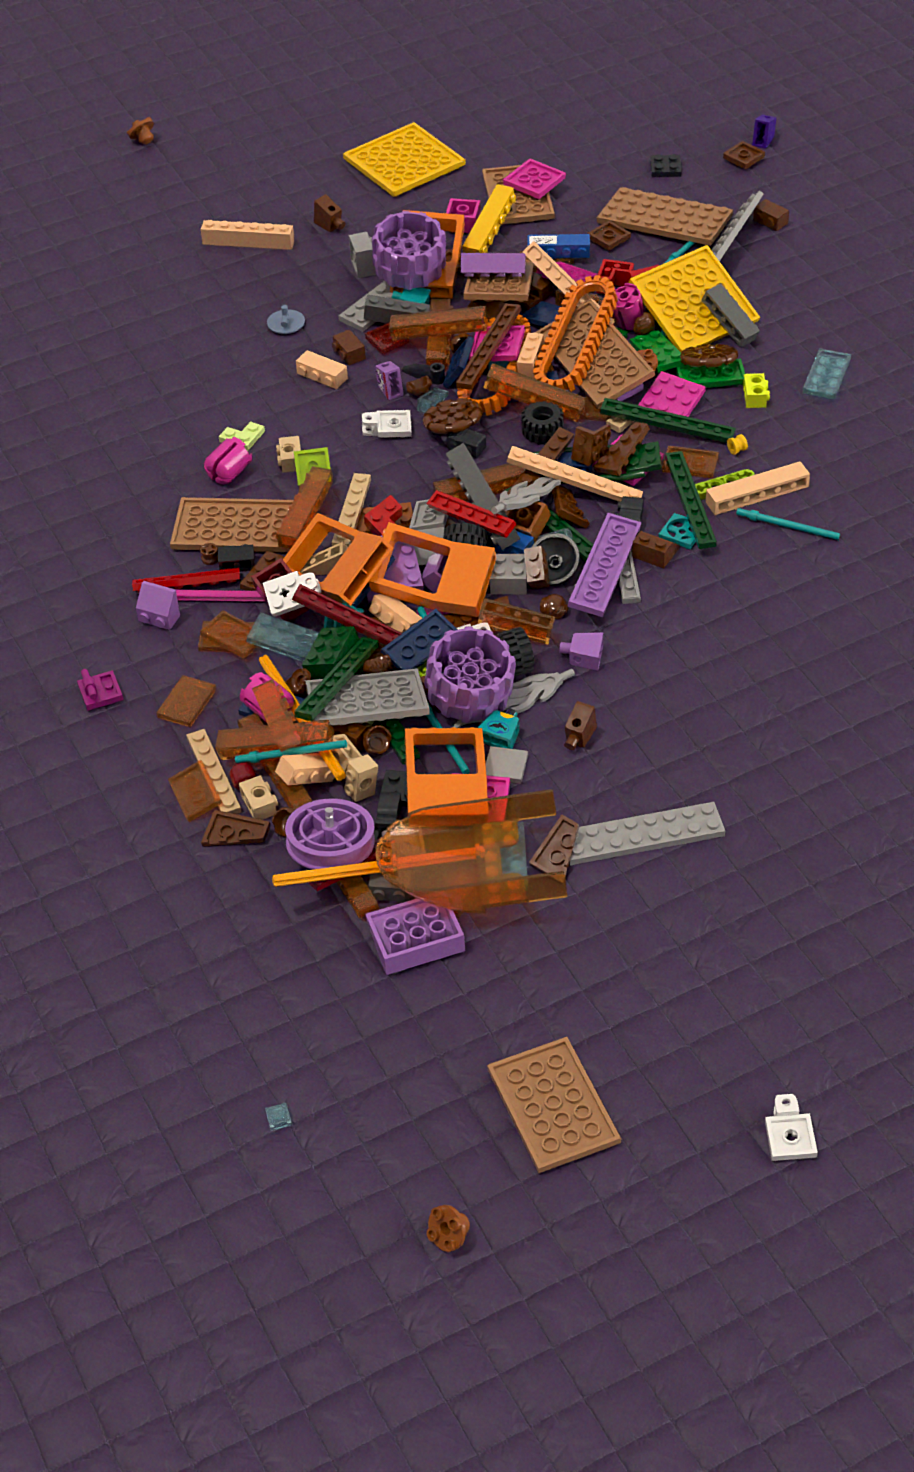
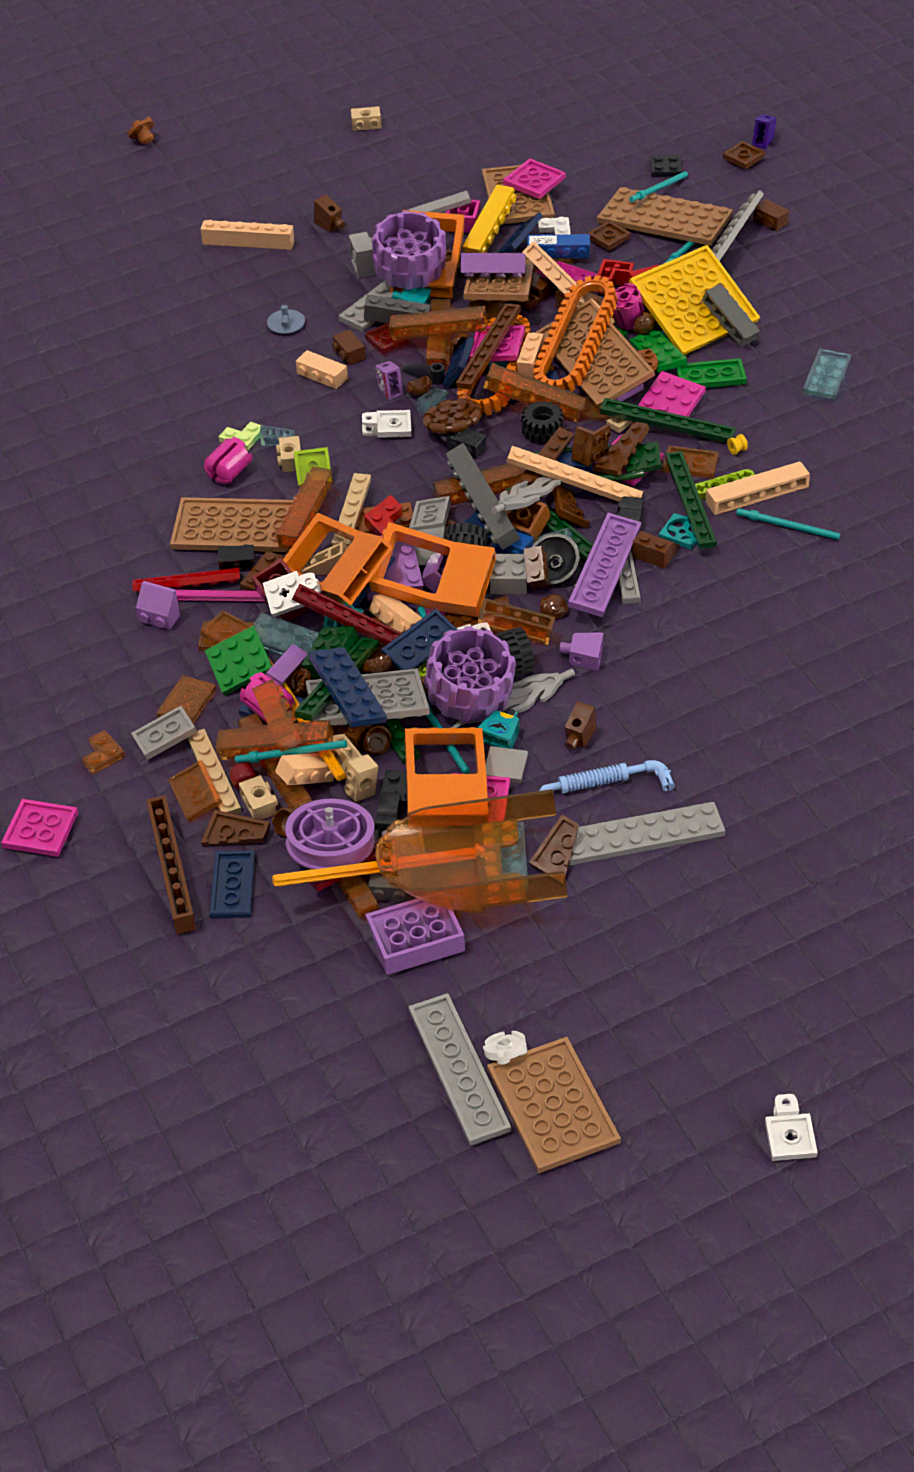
magenta plate [77,669,123,711] -> none
reddish brown wheel [200,543,218,565] -> none
clear light blue plate [265,1103,292,1131] -> none
yellow plate [343,122,466,197] -> none
red plate [426,490,517,538] -> none
dark orange plate [427,1205,470,1252] -> none
dark blue tile [521,301,562,327] -> none
reddish brown plate [680,344,738,368] -> none
neon yellow brick [743,373,770,408] -> none
none -> dark pink plate [1,799,78,857]
none -> clear orange plate [82,730,125,774]
none -> light grey plate [131,706,197,760]
none -> reddish brown brick [146,795,196,934]
none -> green plate [205,625,272,696]
none -> dark blue tile [209,851,256,919]
none -> clear light blue slope [260,426,295,445]
none -> medium lavender tile [266,644,308,686]
none -> dark blue plate [308,647,387,727]
none -> tan brick [351,107,381,131]
none -> light grey plate [408,993,511,1146]
none -> light grey tile [409,191,471,213]
none -> white plate [483,1031,527,1064]
none -> dark blue tile [497,212,543,253]
none -> white plate [538,217,571,234]
none -> light blue piece [539,760,675,794]
none -> teal bar [629,171,688,203]

